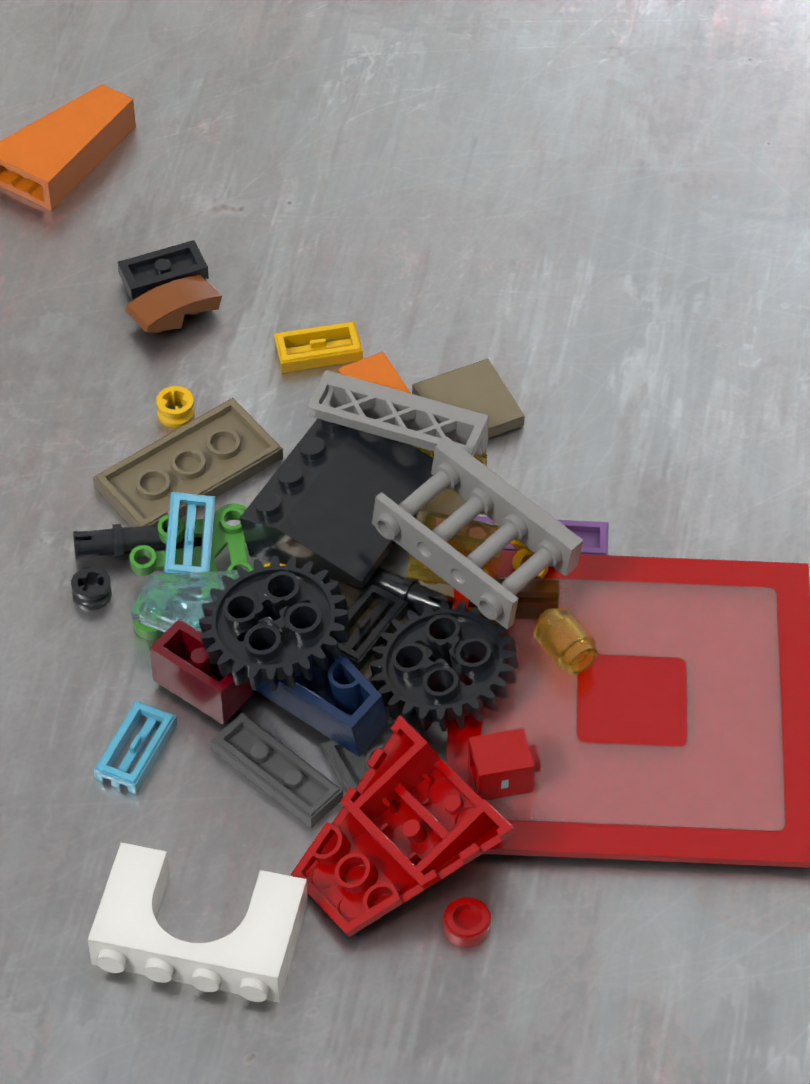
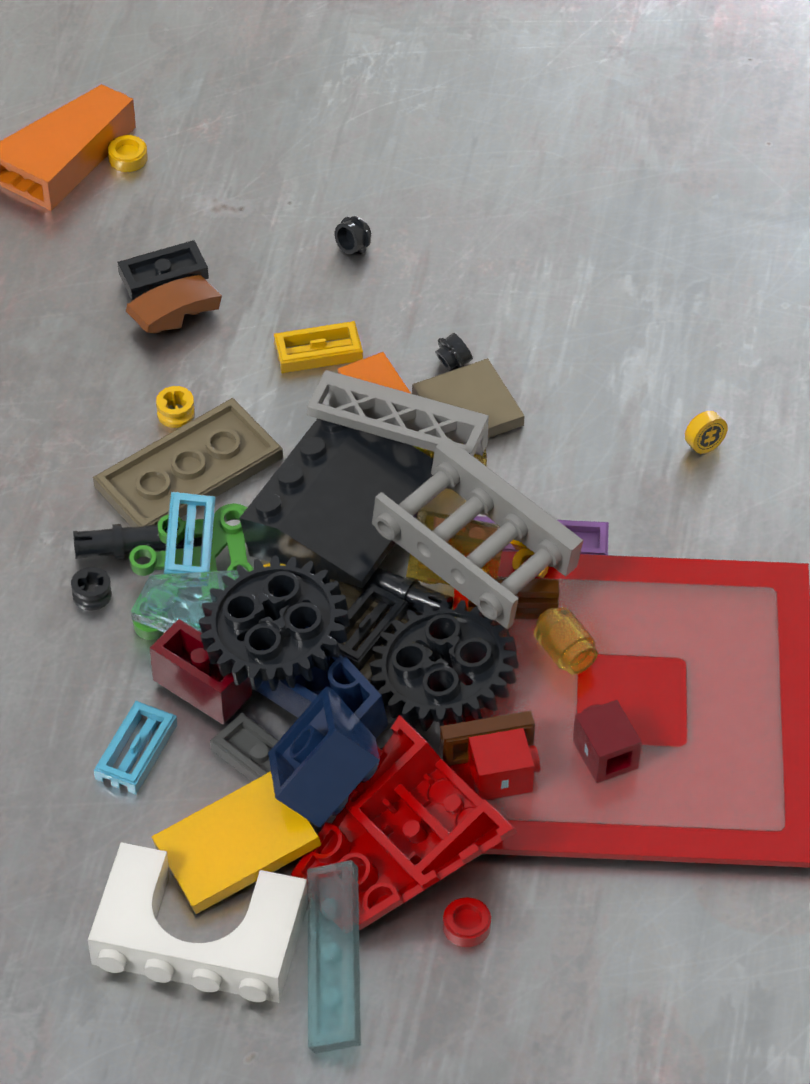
none -> yellow tile [108,135,148,172]
none -> yellow tile [151,771,321,914]
none -> dark blue slope [268,686,380,828]
none -> clear light blue tile [307,860,361,1054]
none -> black plate [334,216,371,254]
none -> black plate [435,333,473,371]
none -> reddish brown tile [440,710,535,766]
none -> dark red brick [573,700,642,783]
none -> yellow tile [685,410,728,454]

